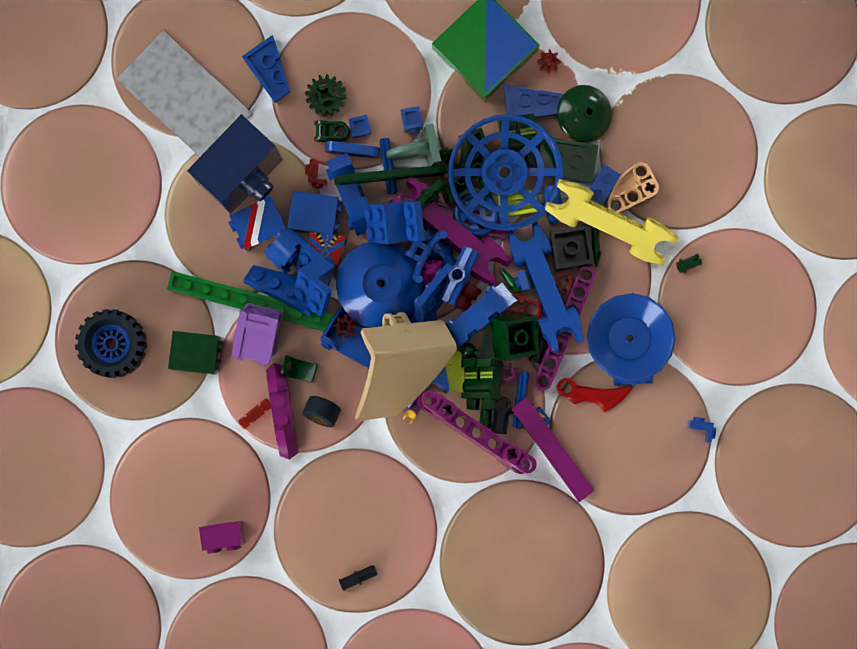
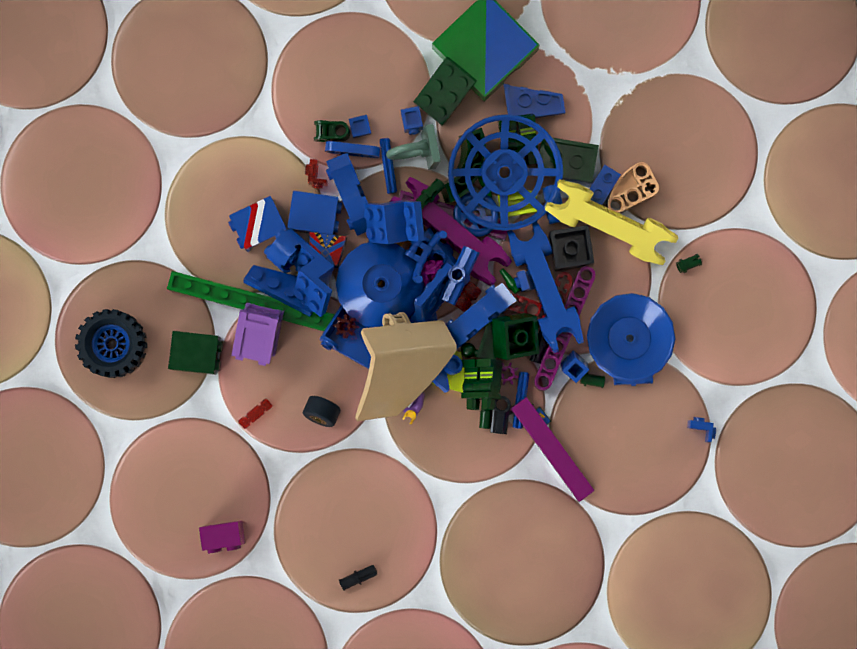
flat silver piece [117,31,252,157] -> none
dark blue brick [187,114,283,214] -> none
blue wing [242,35,290,103] -> none
magenta brick [266,363,299,460] -> none
dark green bracket [281,355,318,383] -> none
dark green gear [305,74,346,116] -> none
dark green tile [334,164,449,186] -> none
magenta piece [417,391,537,474] -> none
dark green plate [439,147,458,169] -> none
clear red gear [537,49,561,74] -> none
red piece [556,378,633,412] -> none
dark green dish [557,85,612,142] -> none
dark green piece [591,226,602,267] -> none
none -> dark green plate [414,57,477,126]
none -> blue tile [443,355,463,375]
none -> blue brick [560,350,590,383]
none -> dark green pin [580,372,605,388]

